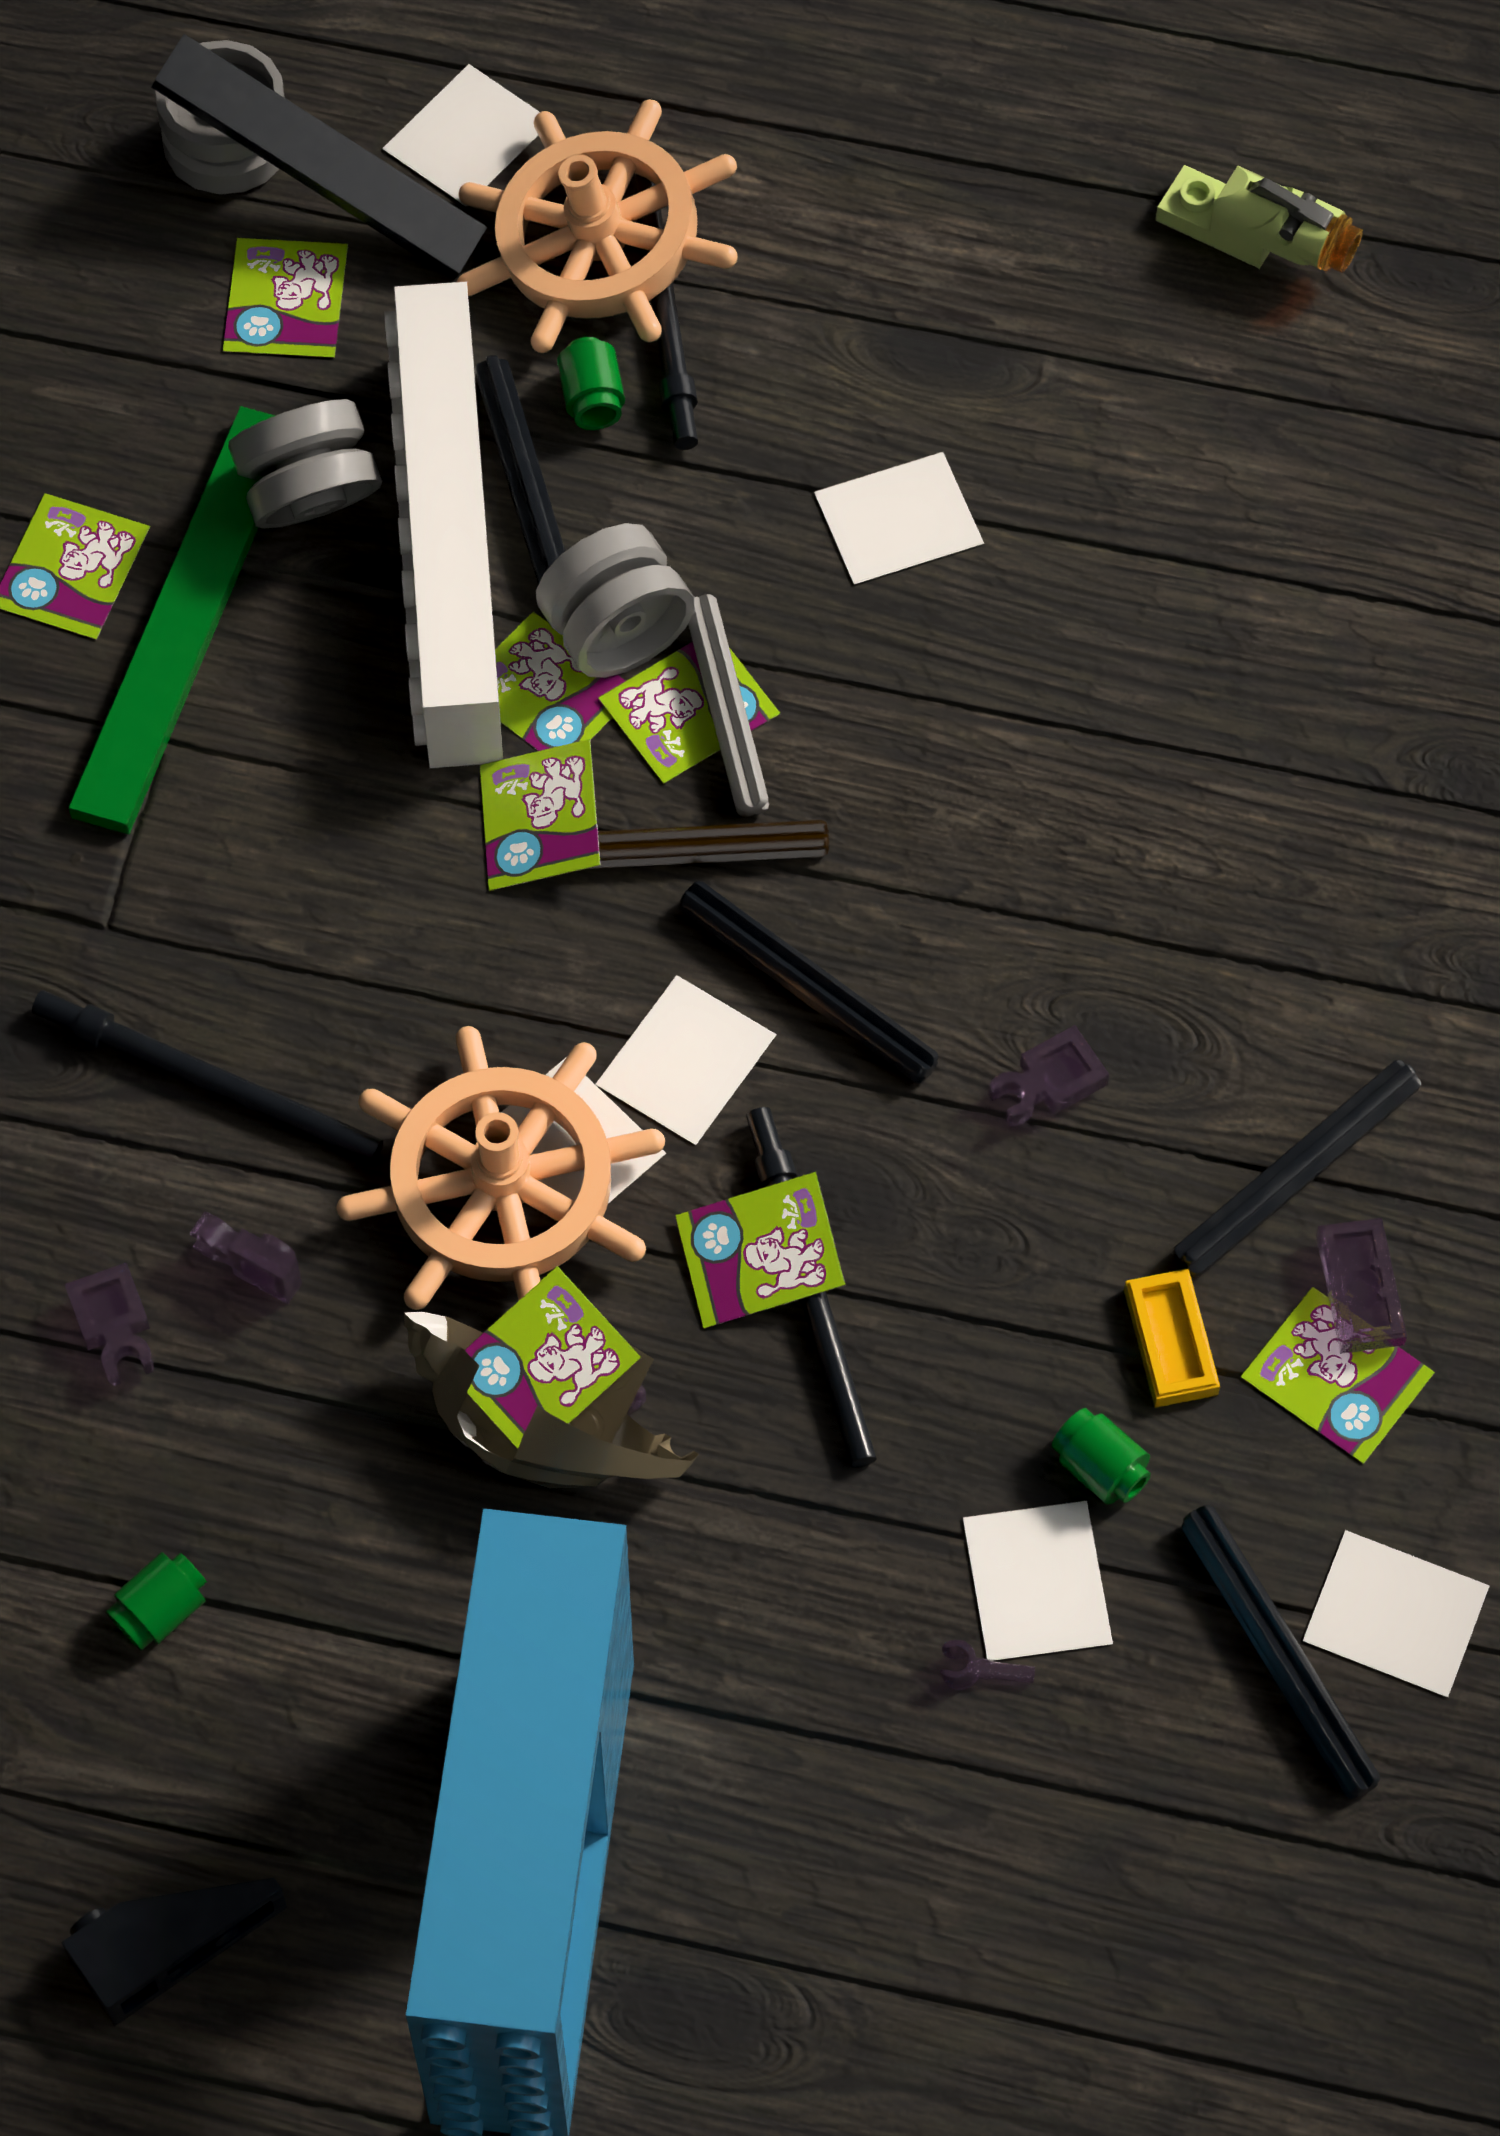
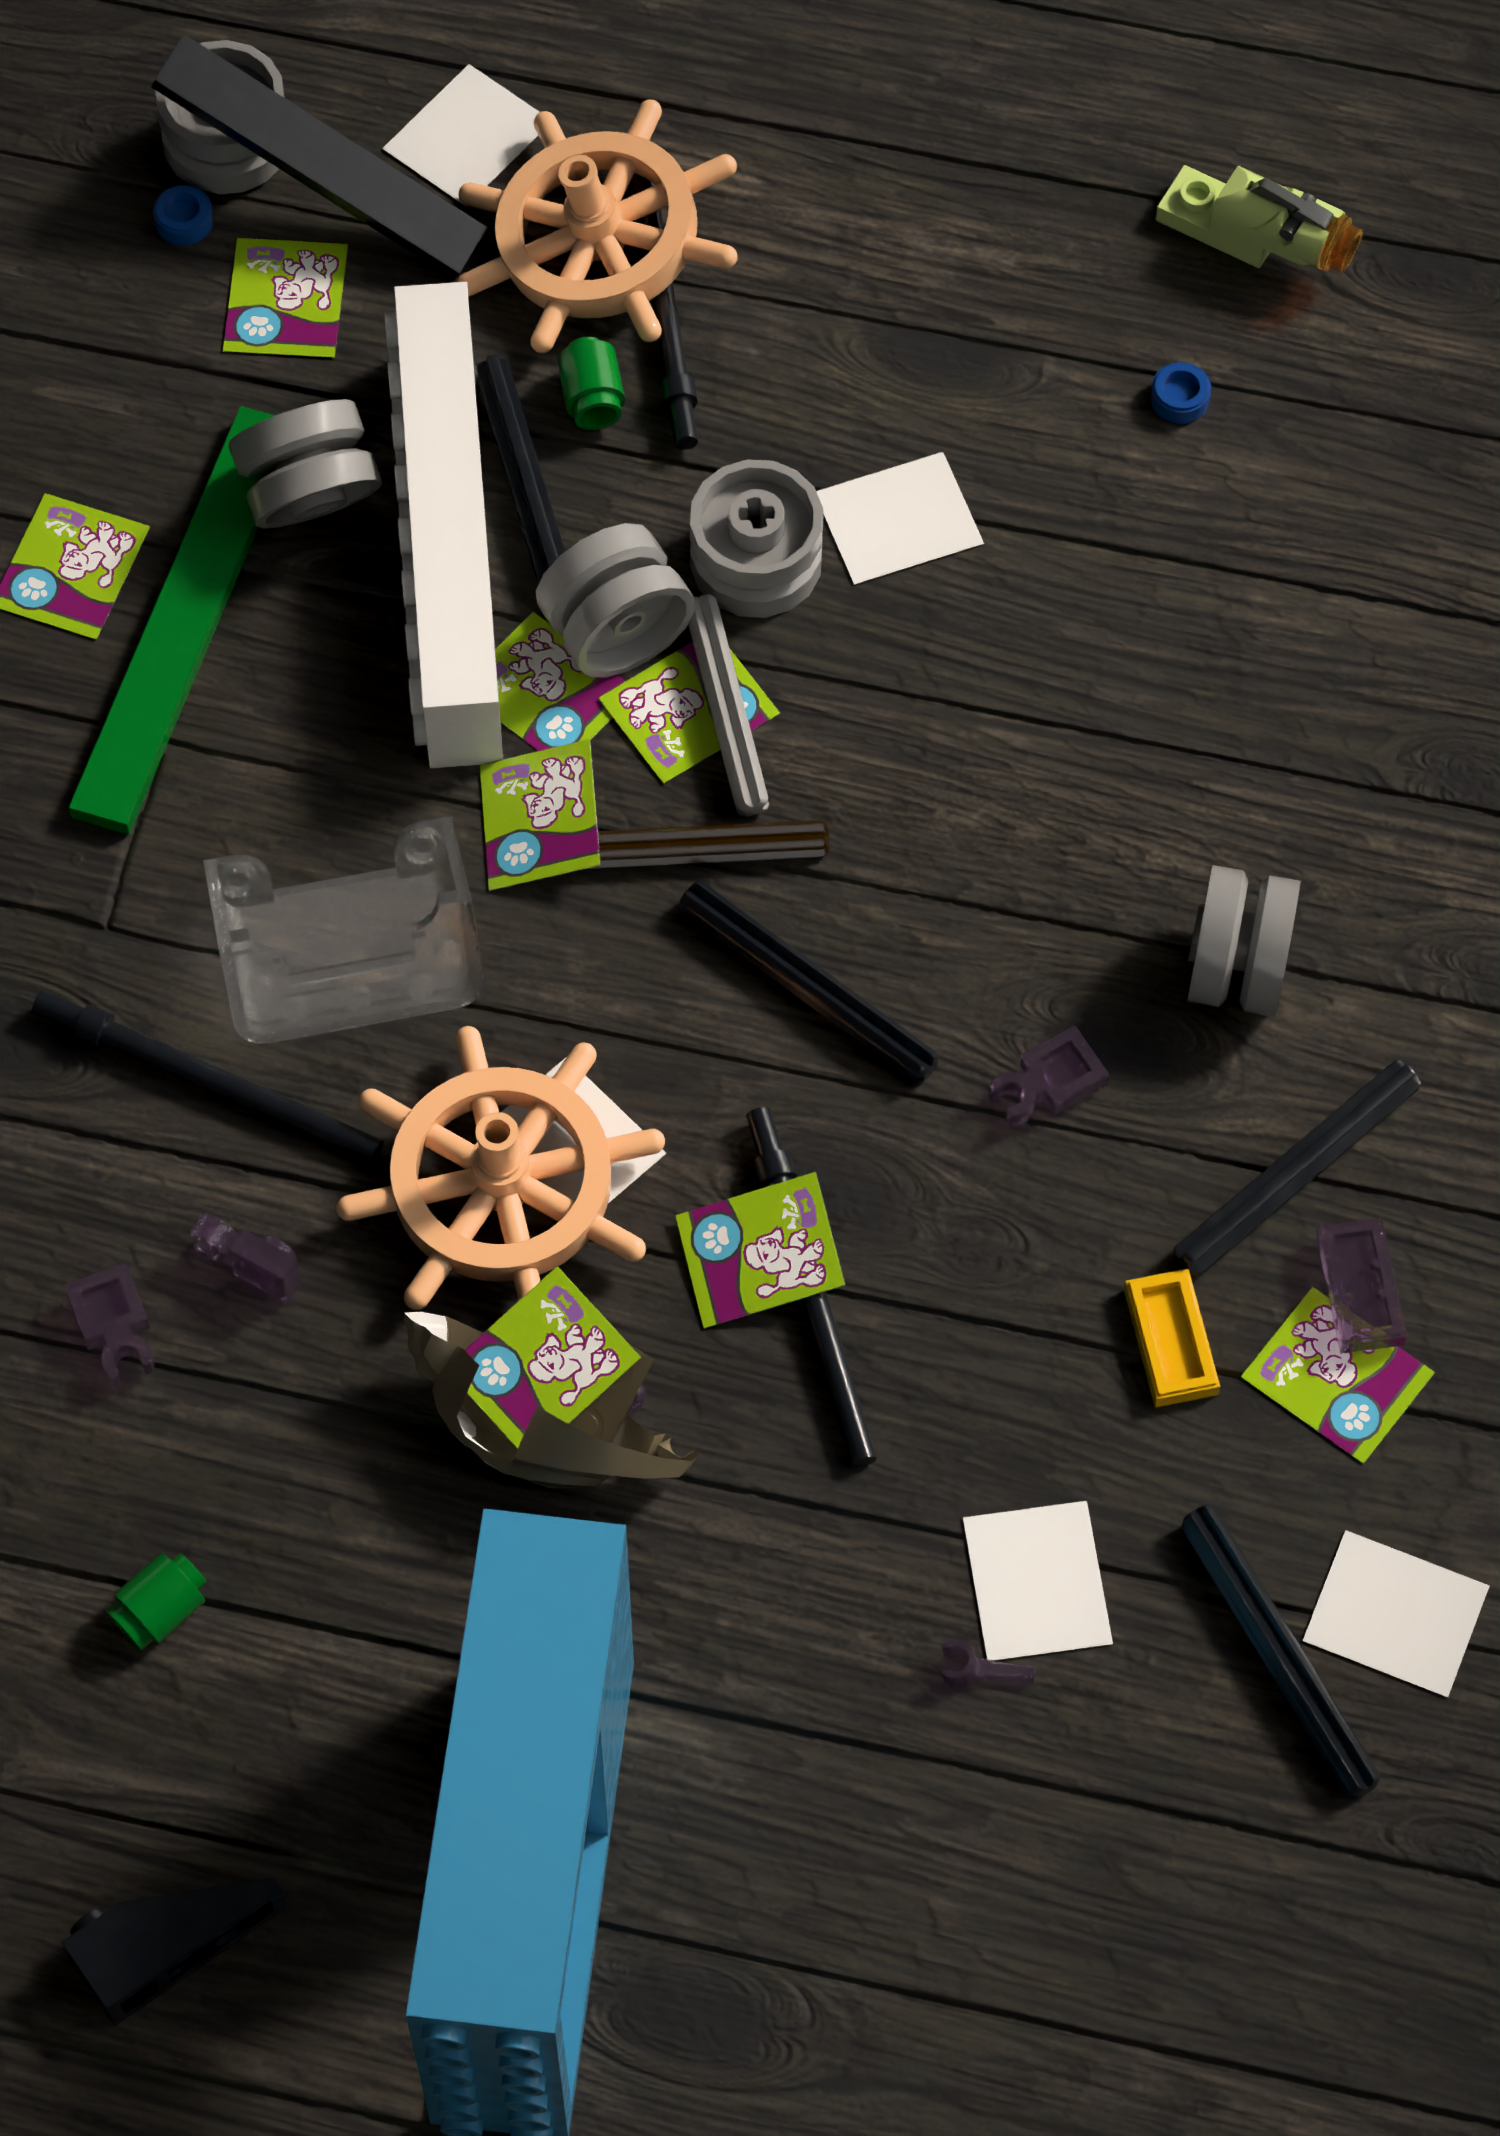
white sticker [595,975,777,1145] -> none
green brick [1051,1408,1151,1505] -> none
none -> blue tile [153,185,214,246]
none -> clear windscreen [203,816,484,1044]
none -> light grey wheel [690,459,823,618]
none -> blue tile [1150,362,1211,424]
none -> light grey wheel [1187,865,1301,1018]

